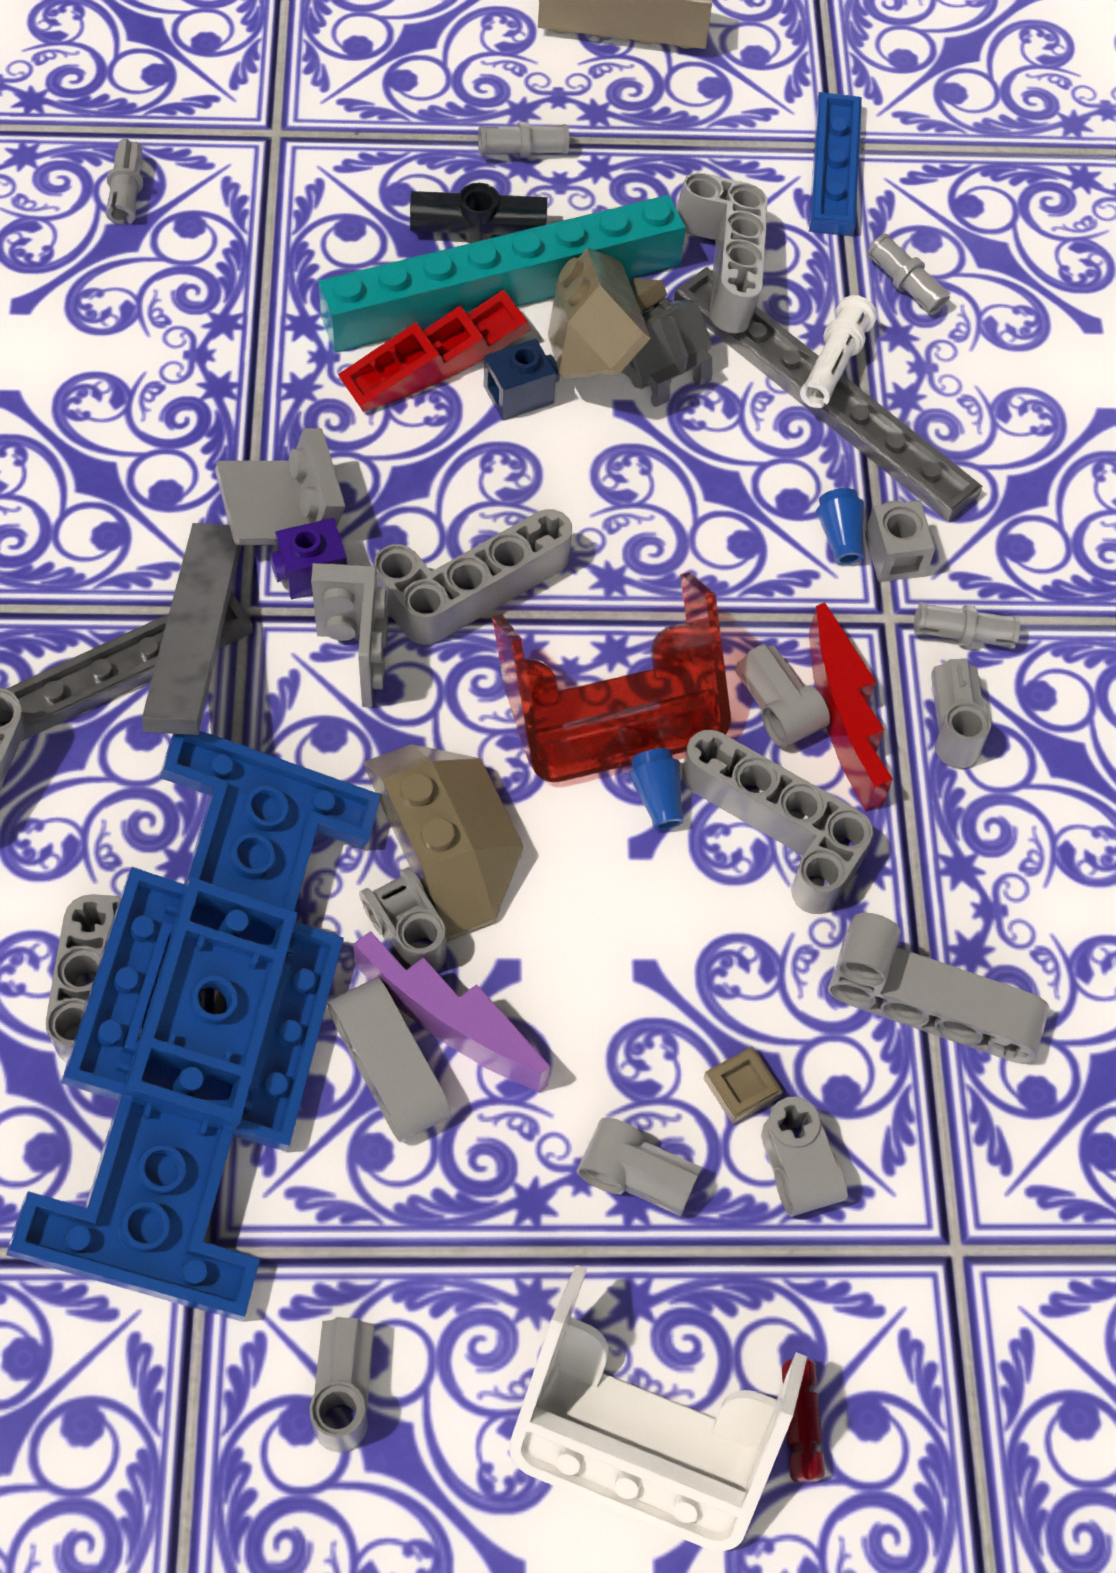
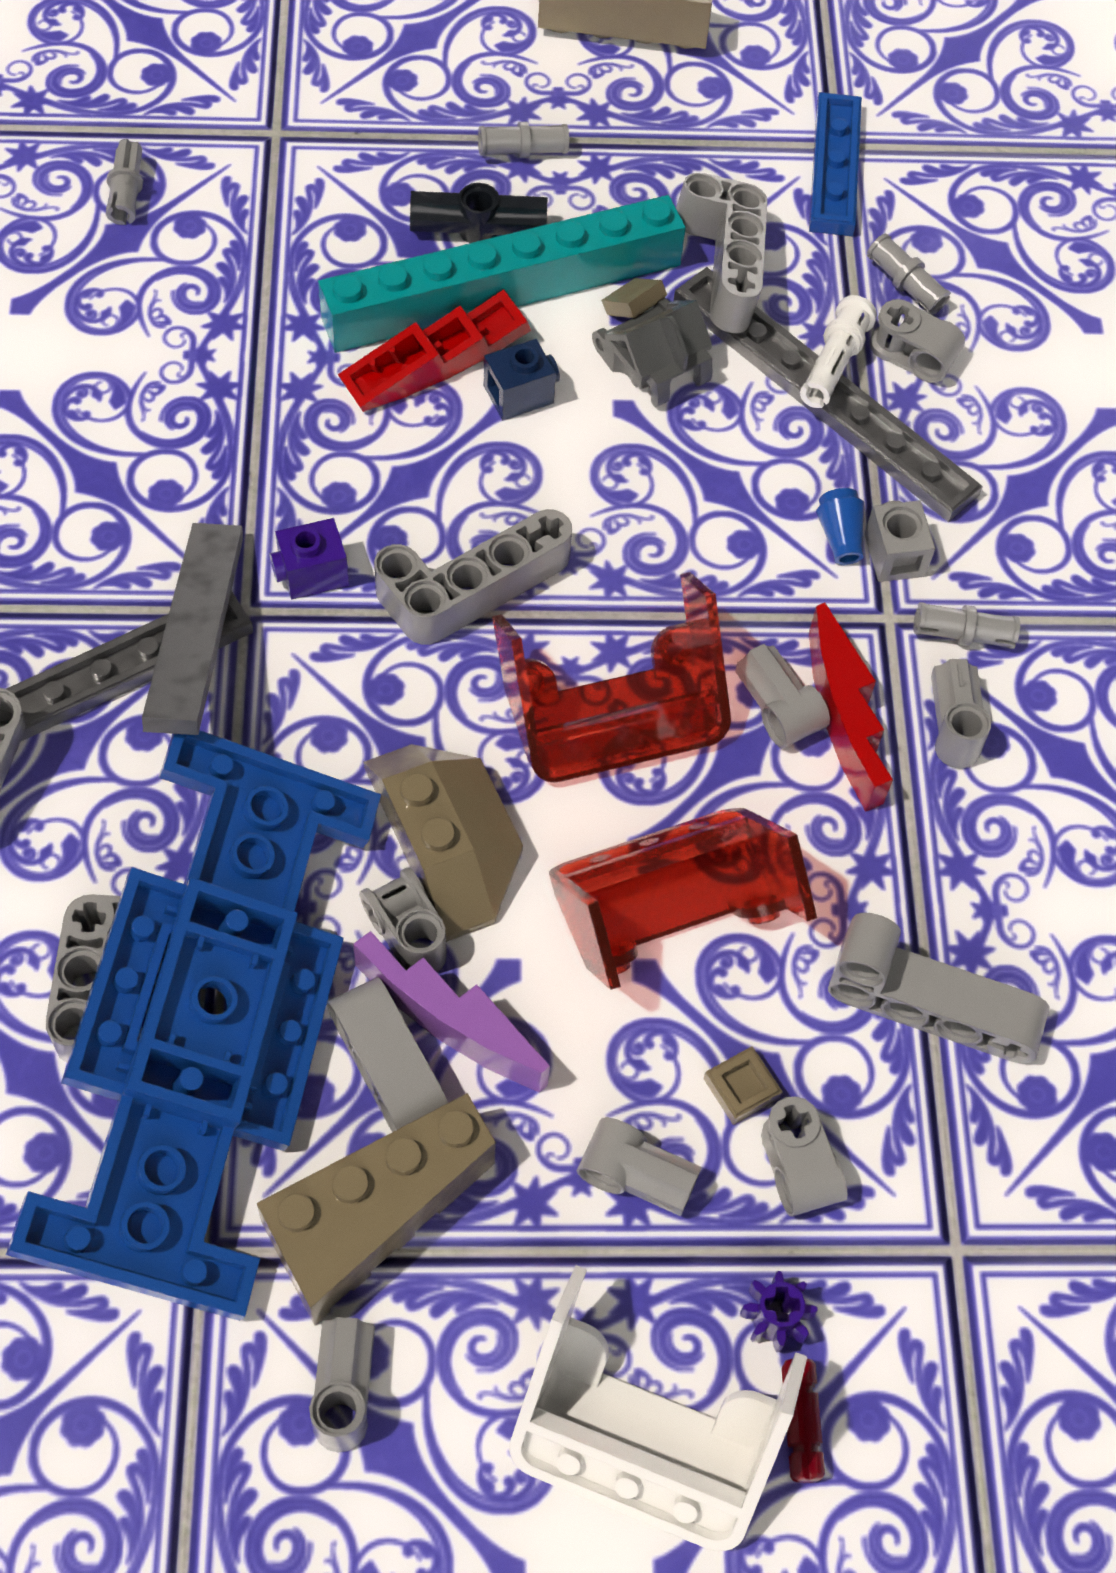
light grey bracket [215,428,345,545] -> none
light grey bracket [311,563,388,707] -> none
dark tan wedge [548,248,651,379] -> none
blue cone [629,748,684,830] -> none
light grey beam [682,730,873,914] -> none
none -> dark tan wedge [256,1093,496,1326]
none -> clear red windscreen [549,808,817,990]
none -> dark purple gear [740,1271,818,1352]
none -> light grey piece [870,299,965,383]

